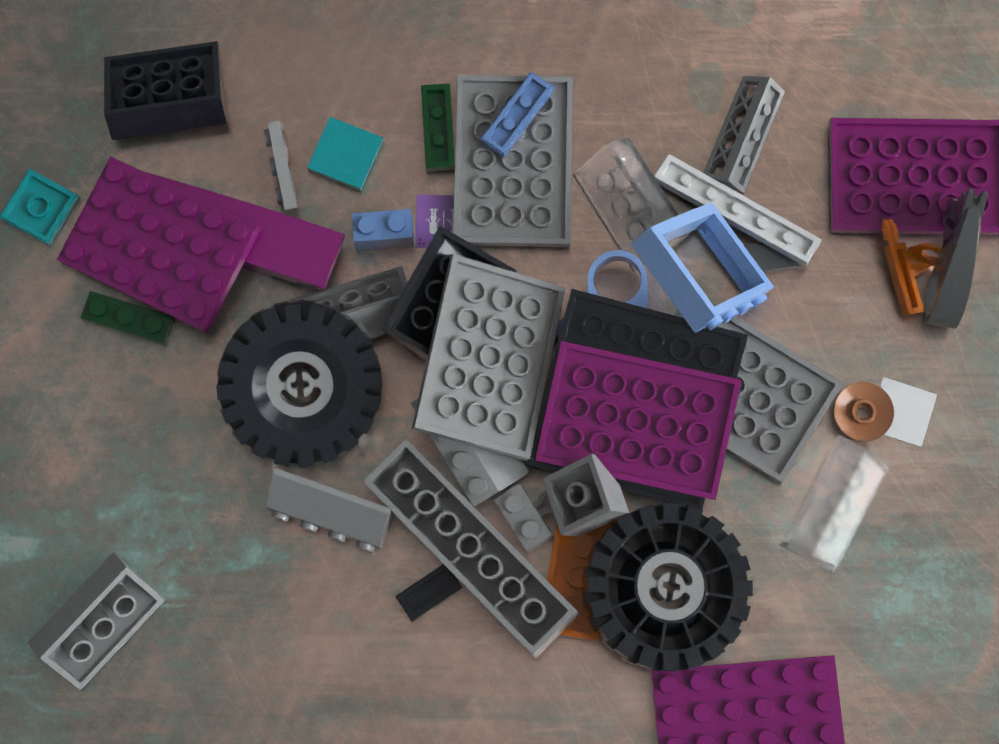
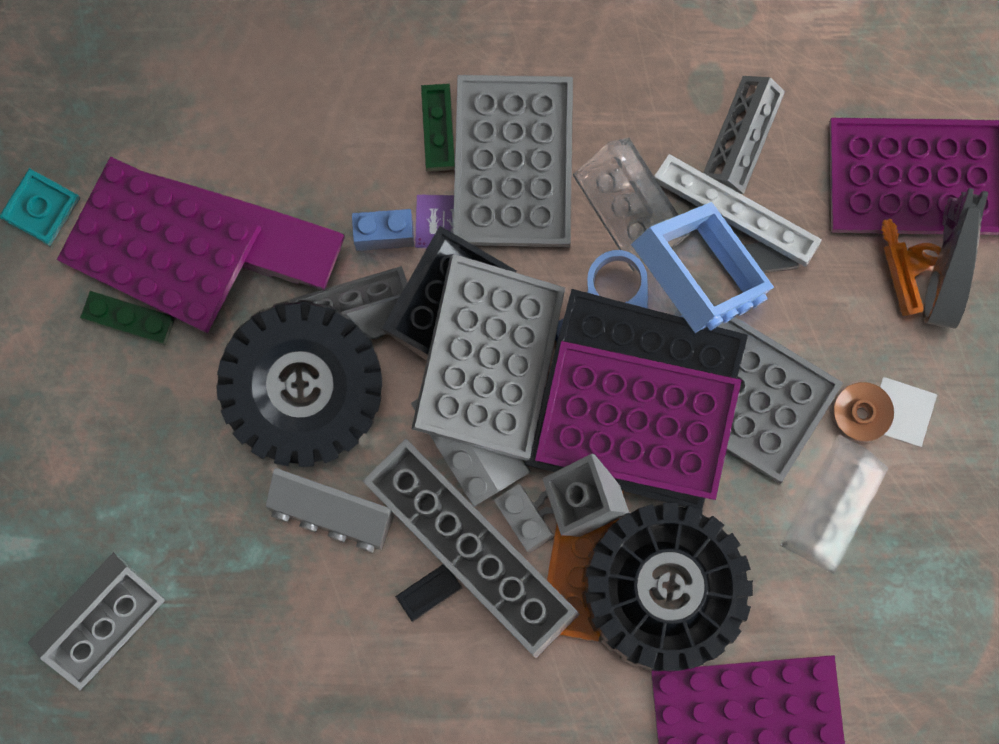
black slope [104,41,227,140] -> none
light grey wing [264,121,297,210] -> none
teal tile [307,117,384,192] -> none
medium blue tile [480,72,555,158] -> none

